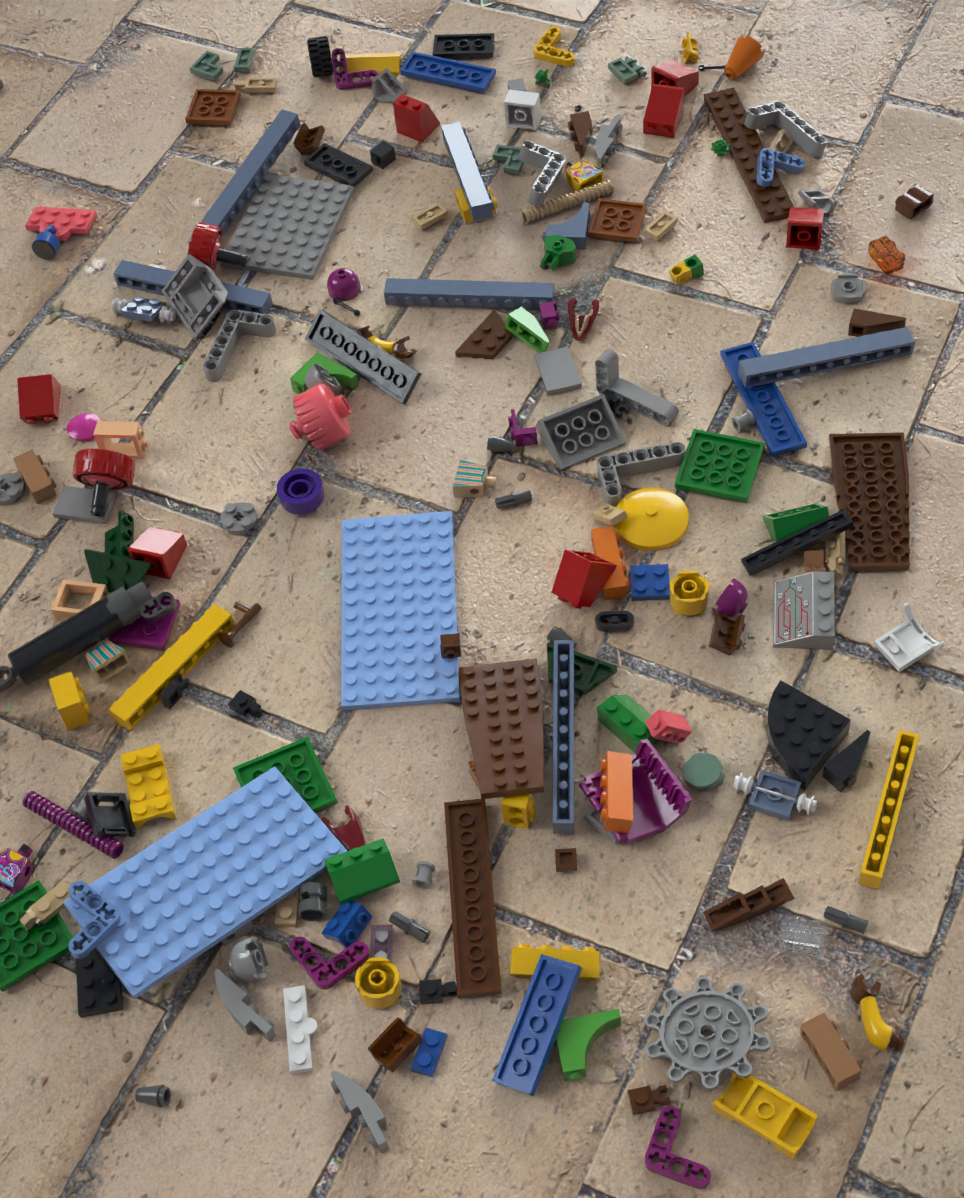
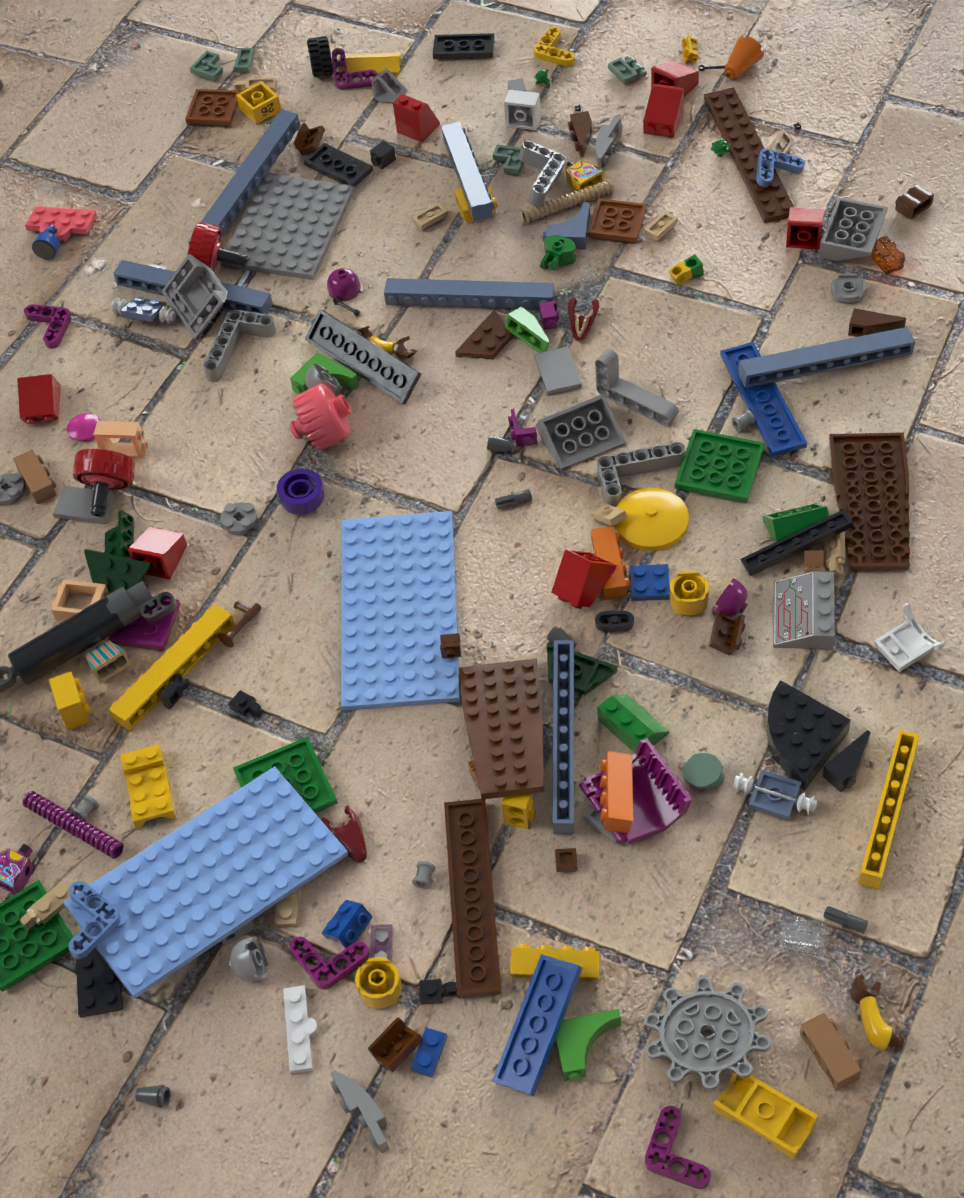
black container [84,792,136,837] -> none
light grey slope [214,969,276,1042] -> none
dark grey wheel [298,882,327,921] -> none
green slope [324,838,400,904] -> none
dark grey axle [389,912,431,943] -> none
blue plate [400,52,496,93] -> none
tan torso [452,459,497,498] -> none
black plate [602,389,629,419] -> none
reddish brown plate [628,1085,670,1115] -> none
coral brick [645,709,692,744] -> none
reddish brown slope [703,878,795,932] -> none
light grey beam [744,102,827,158] -> none
light grey slope [798,189,834,215] -> none
none -> magenta beam [24,304,72,349]
none -> yellow brick [236,81,281,124]
none -> light grey slope [819,197,888,261]

